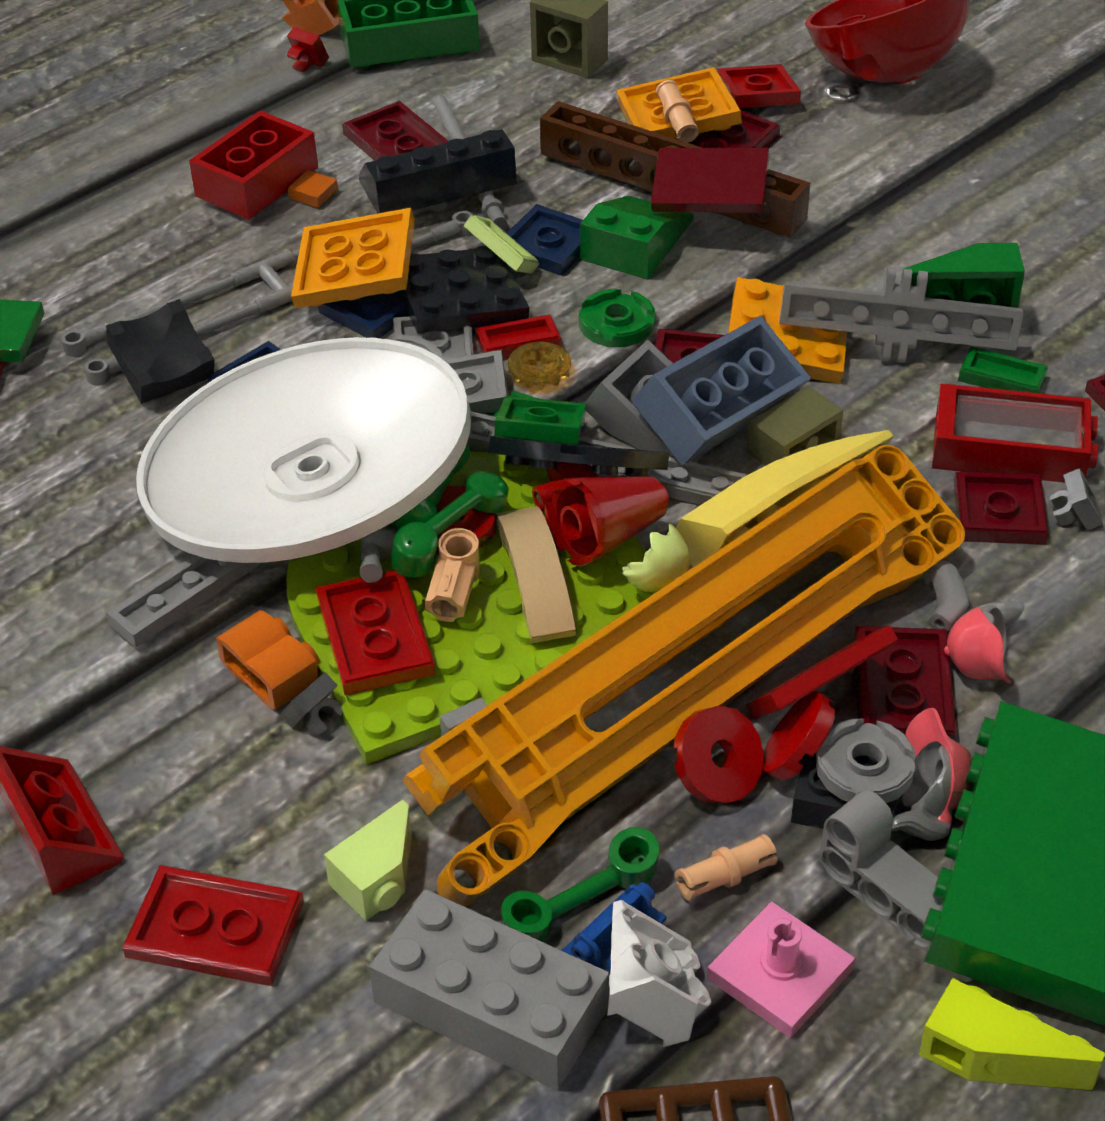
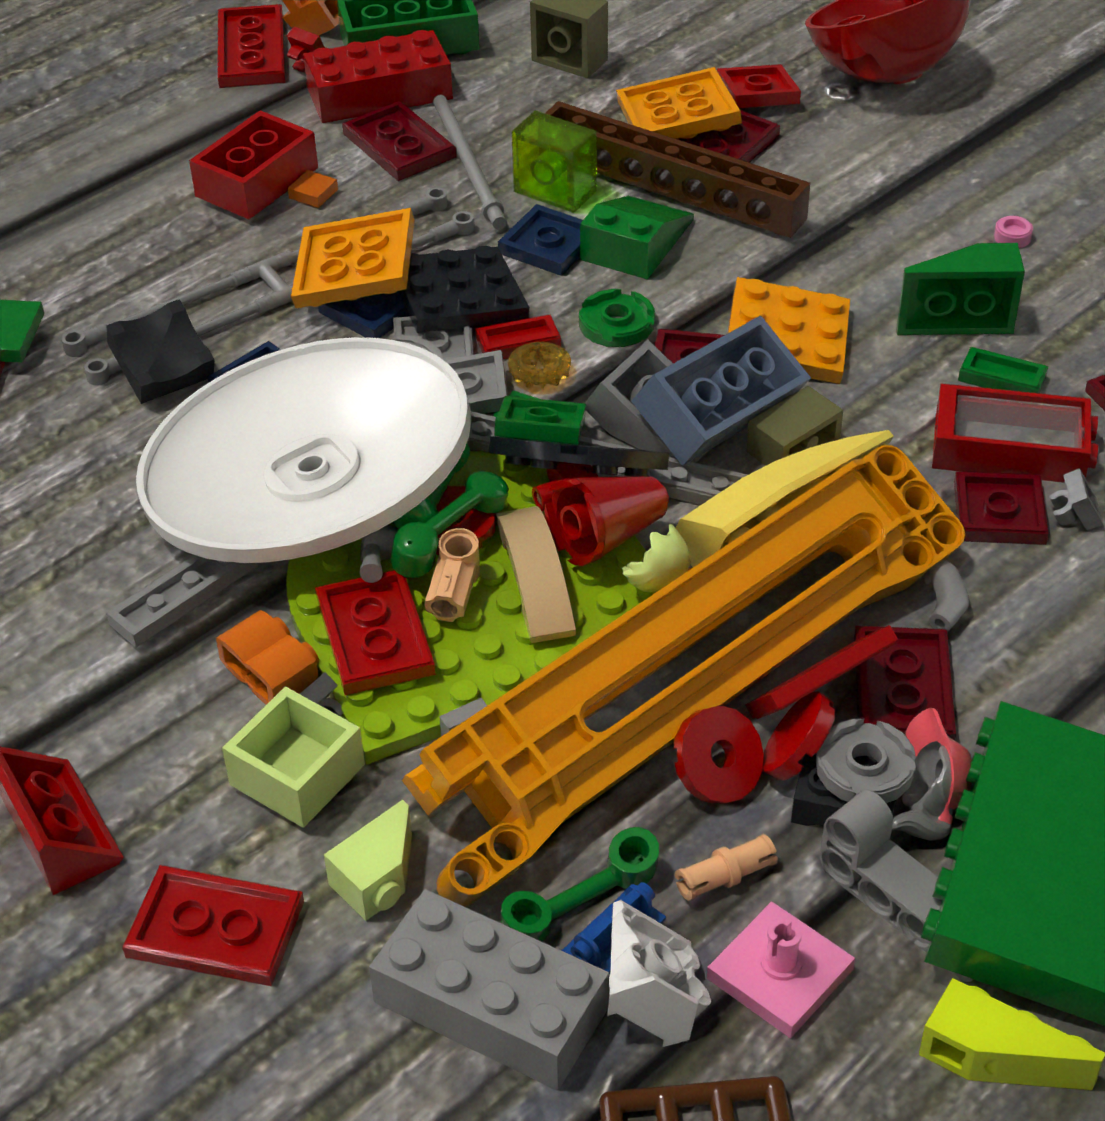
black slope [359,129,517,214] -> none
yellowish green tile [464,215,539,274] -> none
dark red tile [651,148,770,213] -> none
light nougat pin [656,80,699,143] -> none
light grey hinge [779,267,1023,364] -> none
coral hair [944,601,1024,684] -> none
none -> red tile [218,4,286,88]
none -> yellowish green piece [222,686,365,828]
none -> red brick [303,30,453,123]
none -> clear neon green brick [512,110,597,213]
none -> bright pink tile [994,216,1033,248]

